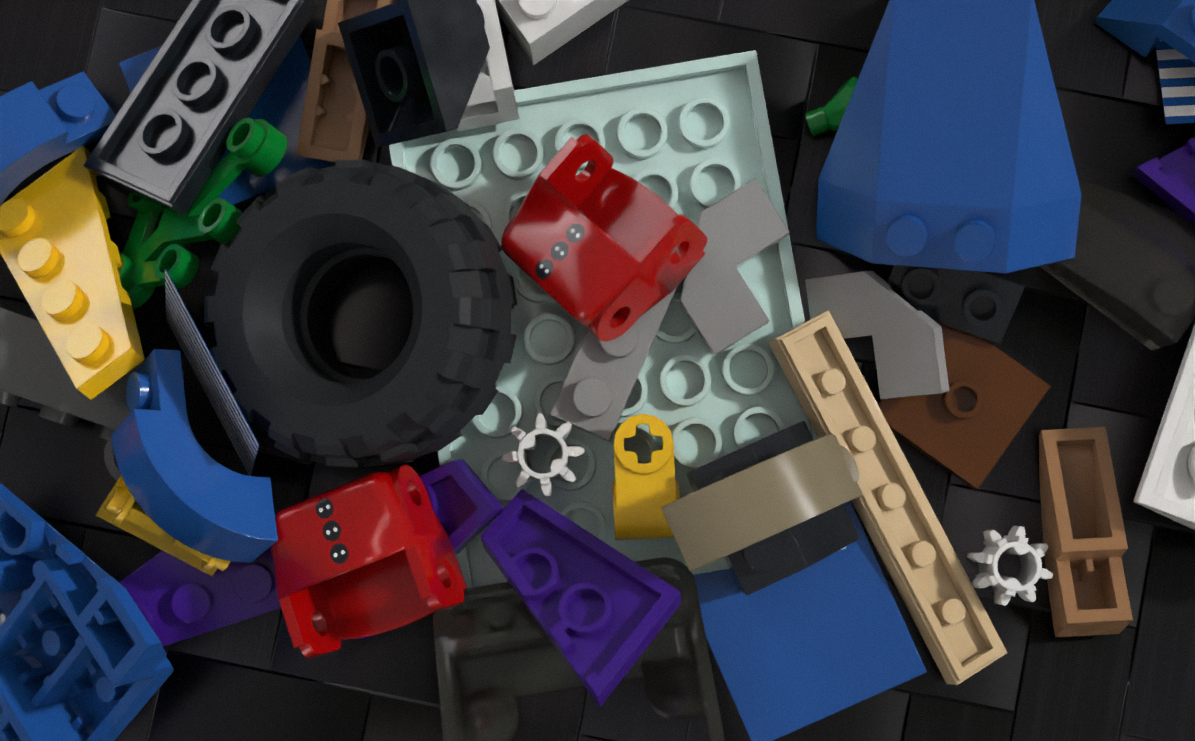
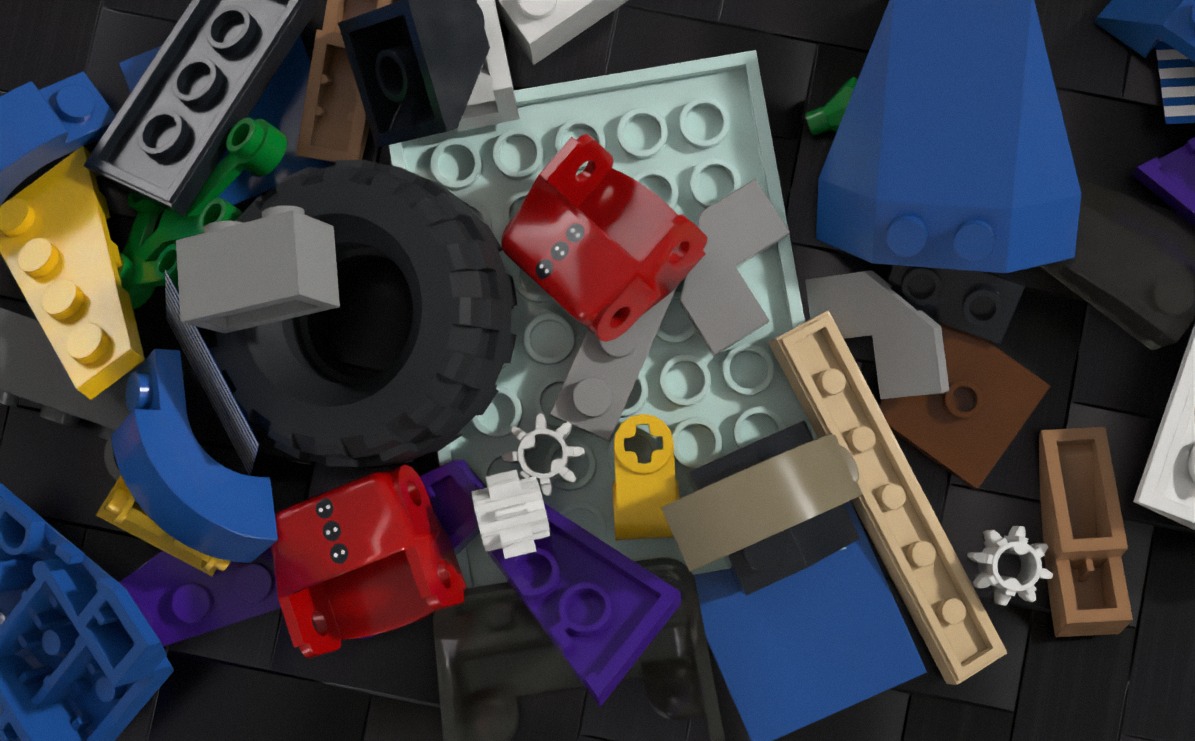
none -> light grey brick [176,205,340,334]
none -> white gear [471,469,550,559]

